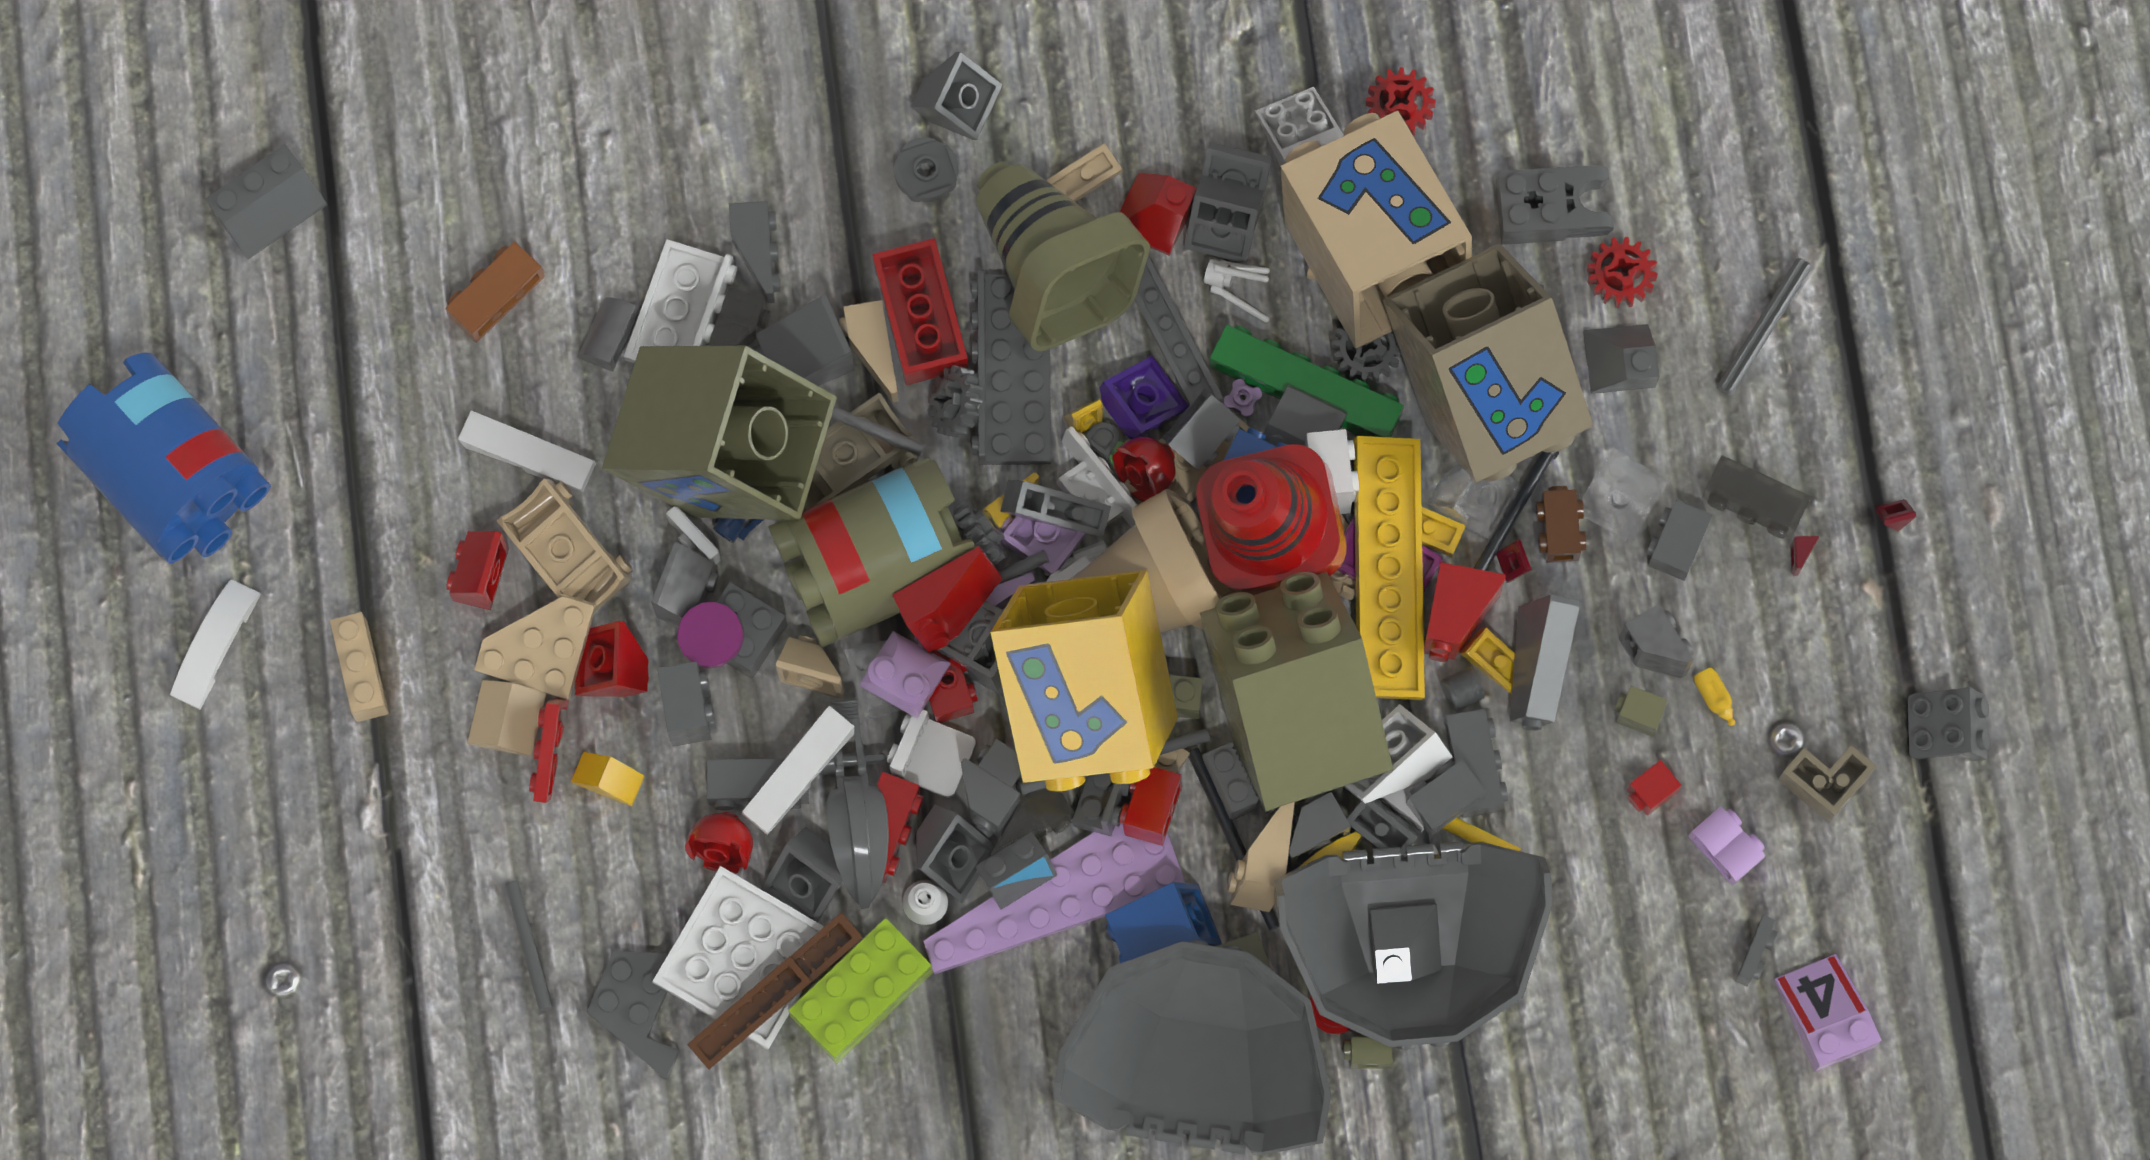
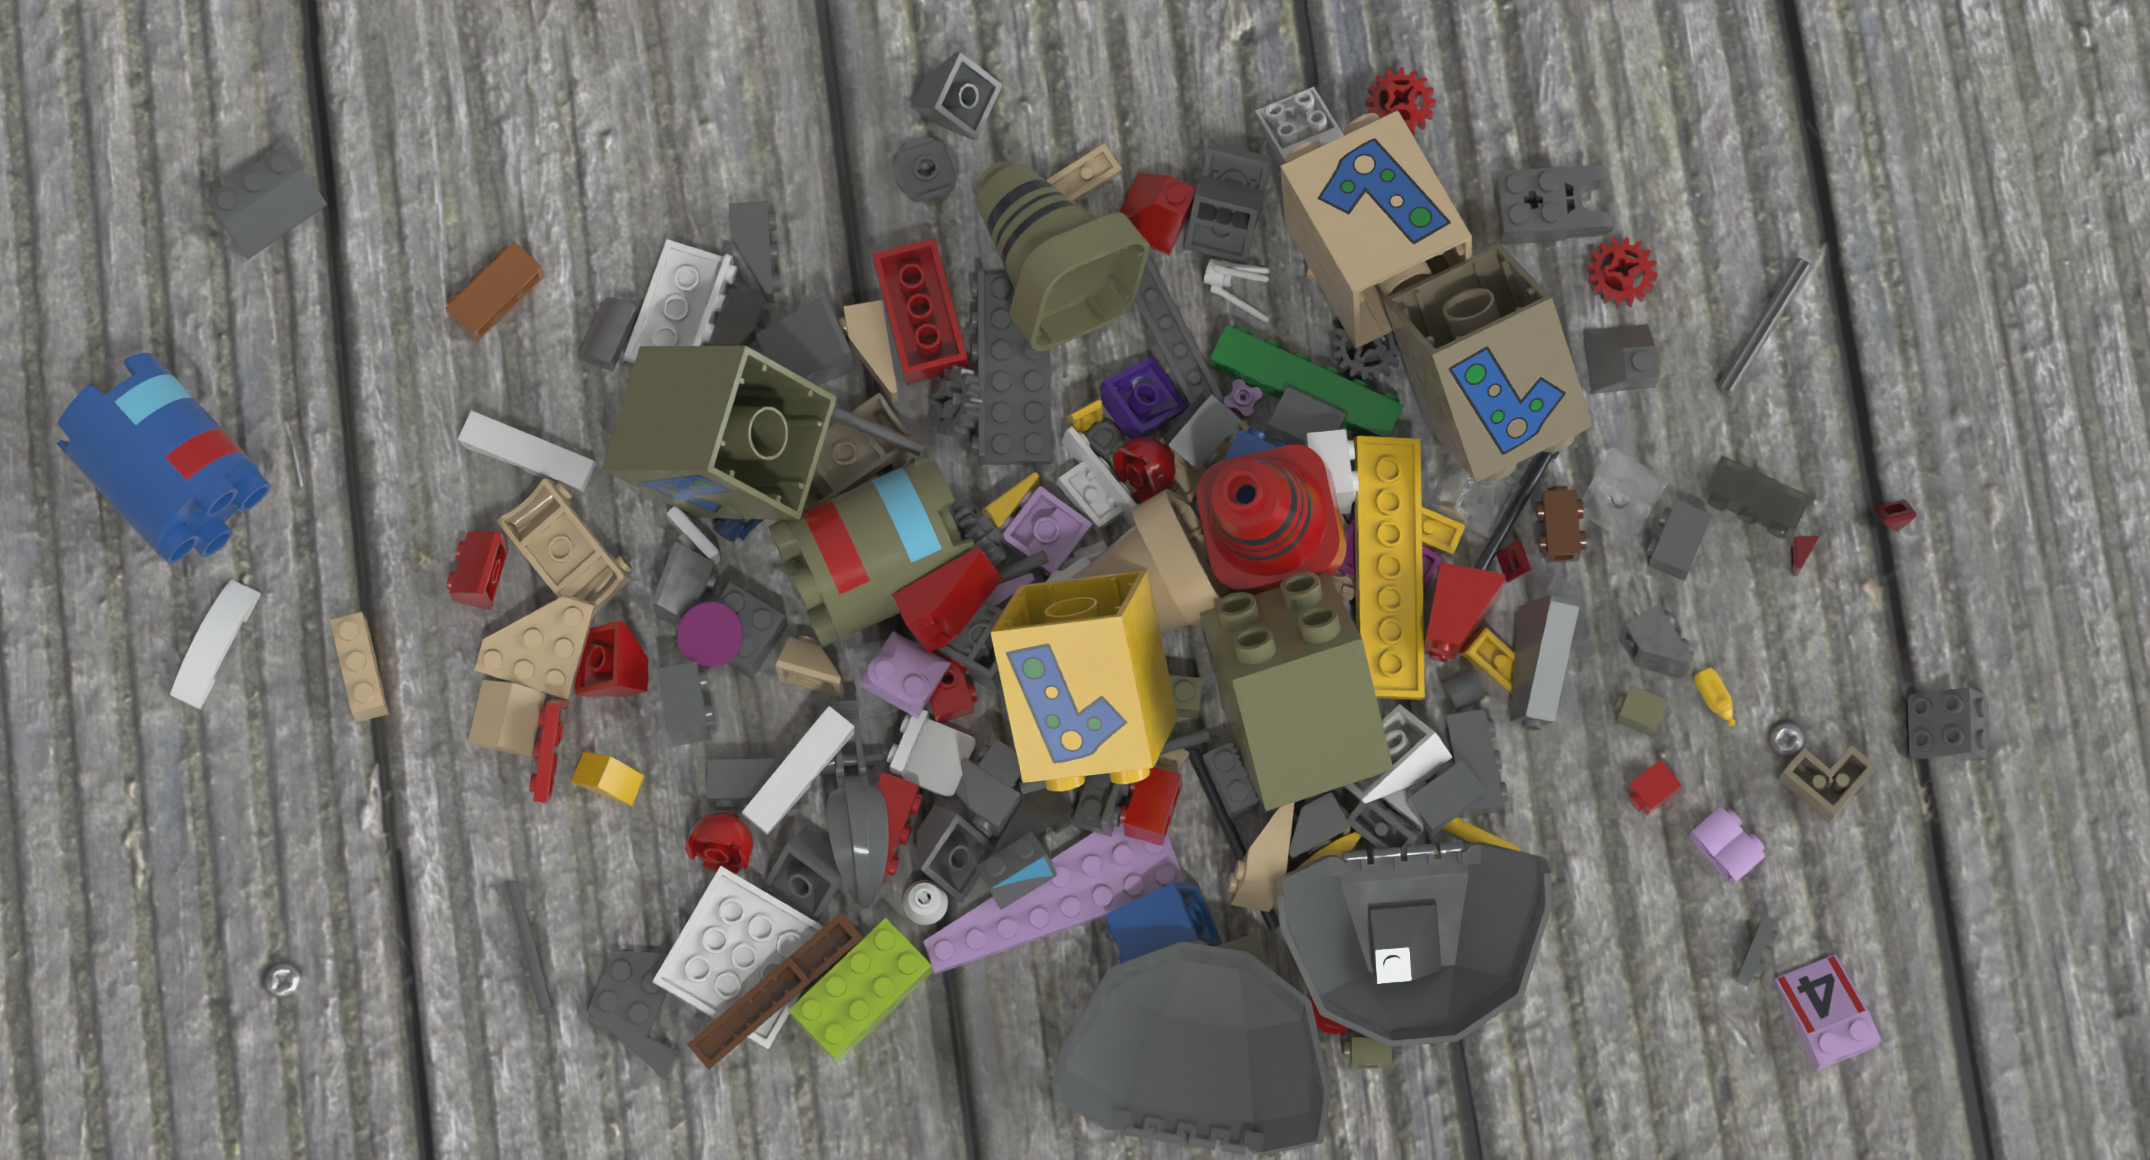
dark grey slope [1000,480,1111,538] -> none

